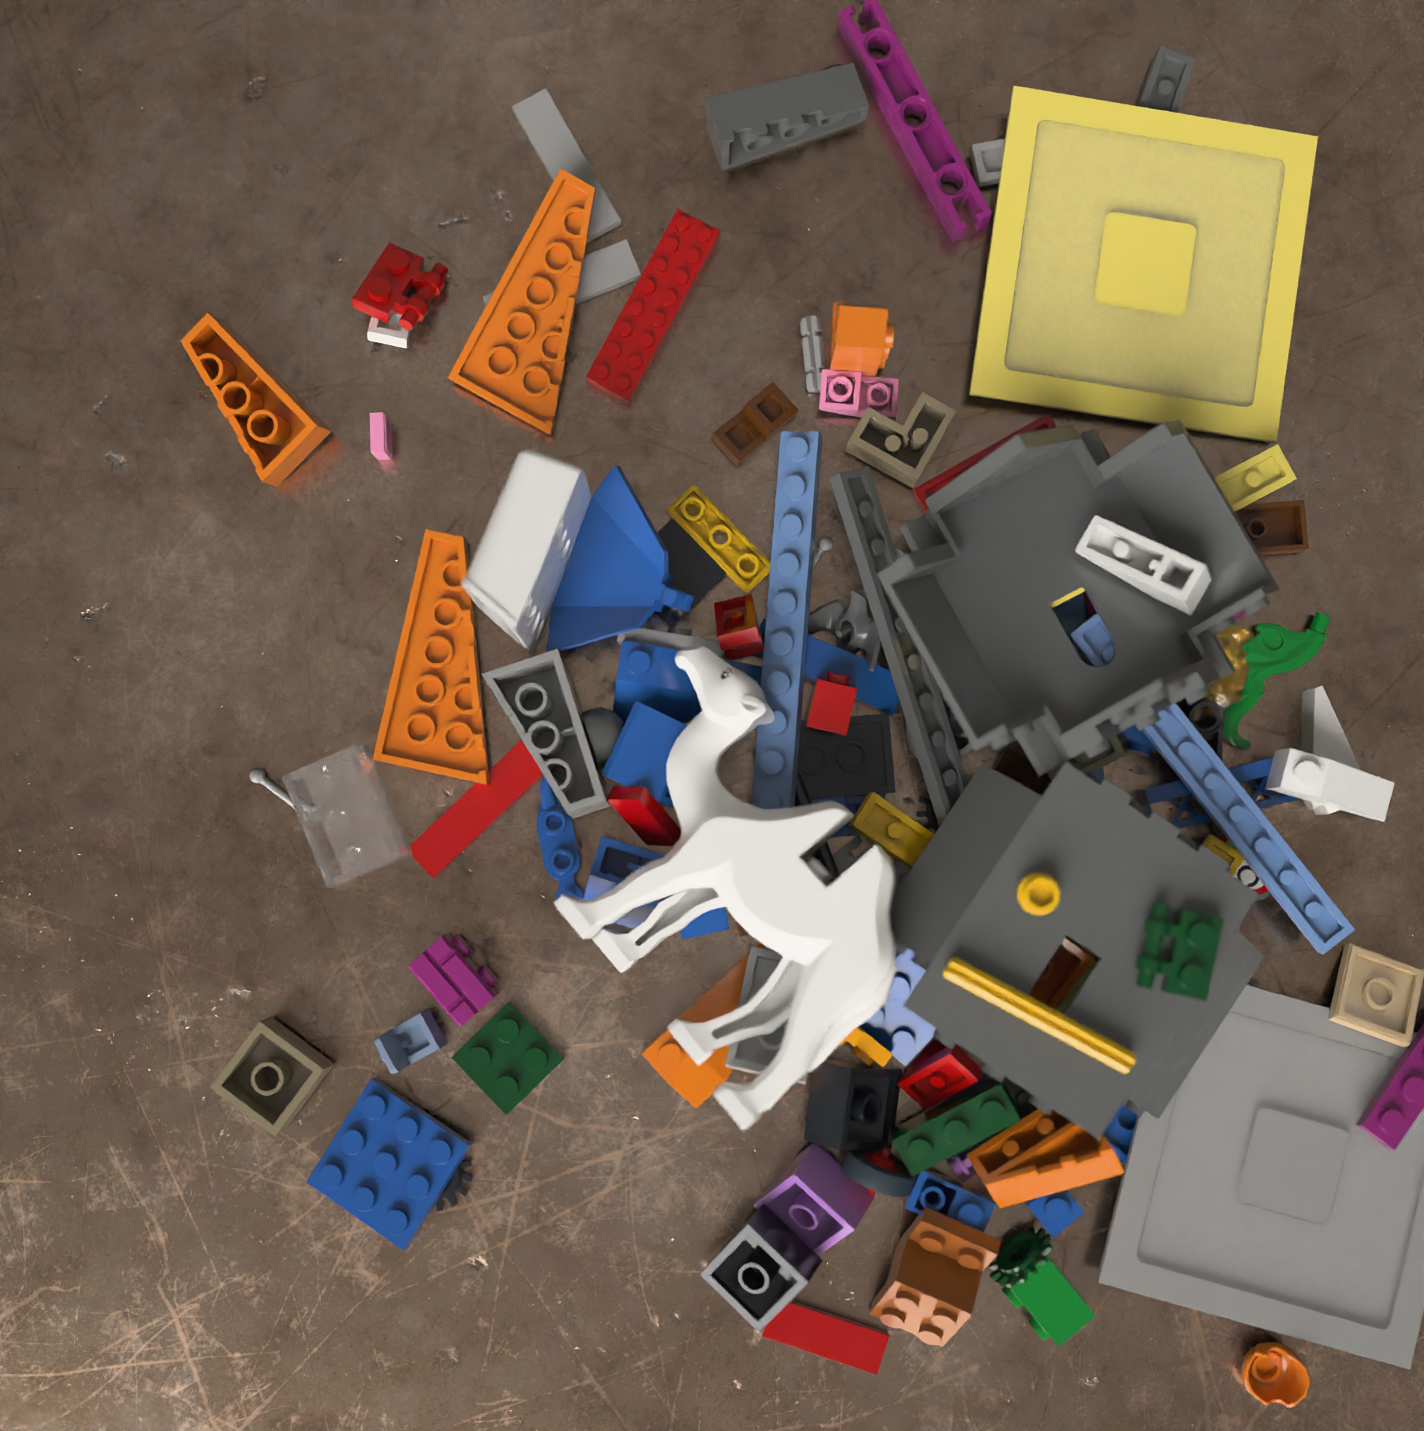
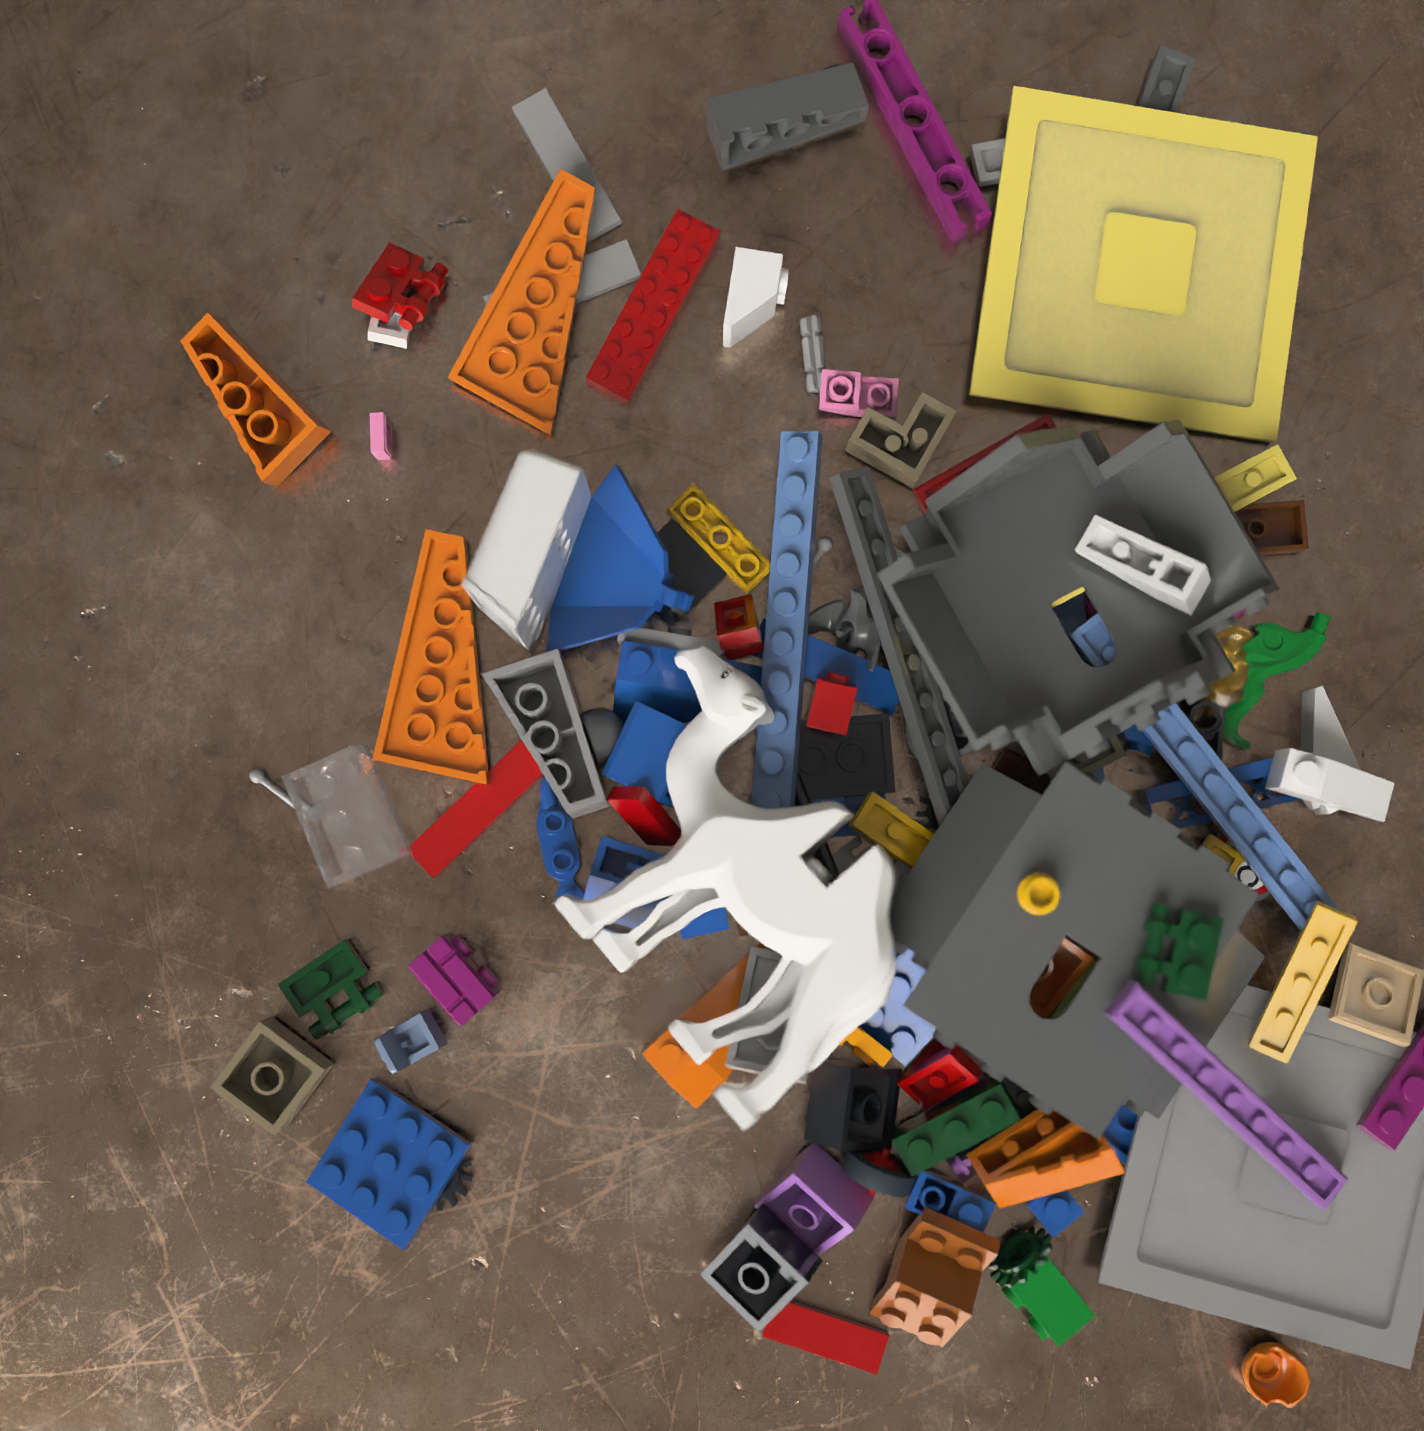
dark green plate [451,1000,565,1115] -> none
reddish brown slope [711,382,799,467] -> none
orange wedge [828,301,894,377] -> none
yellow axle [943,957,1136,1073] -> none
none -> dark green plate [277,939,384,1040]
none -> white slope [723,247,789,348]
none -> medium lavender tile [1104,979,1349,1211]
none -> yellow plate [1248,901,1357,1064]

